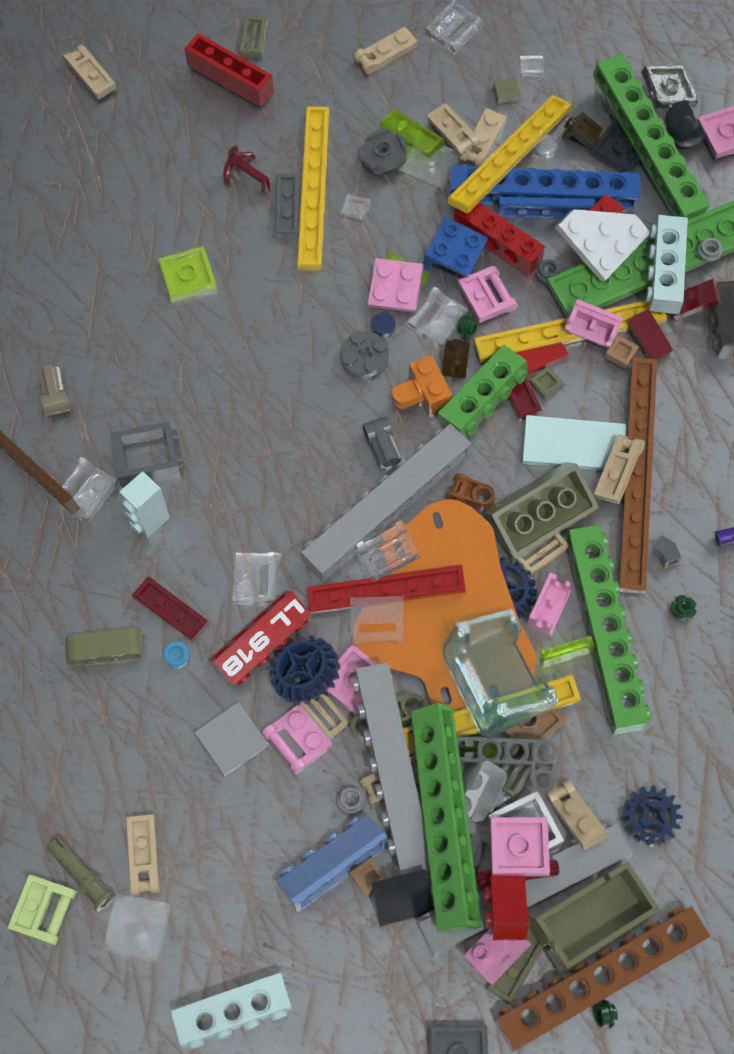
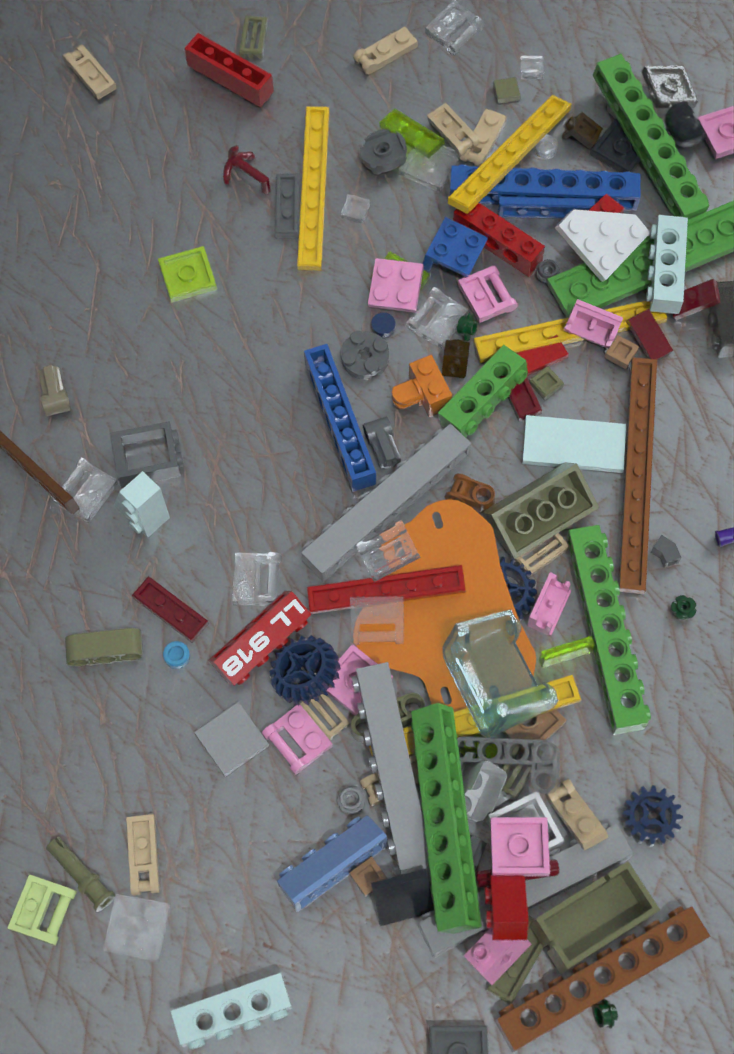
tan plate [593,434,645,504] -> none
light grey plate [698,238,723,262] -> none
none -> blue brick [304,344,376,492]

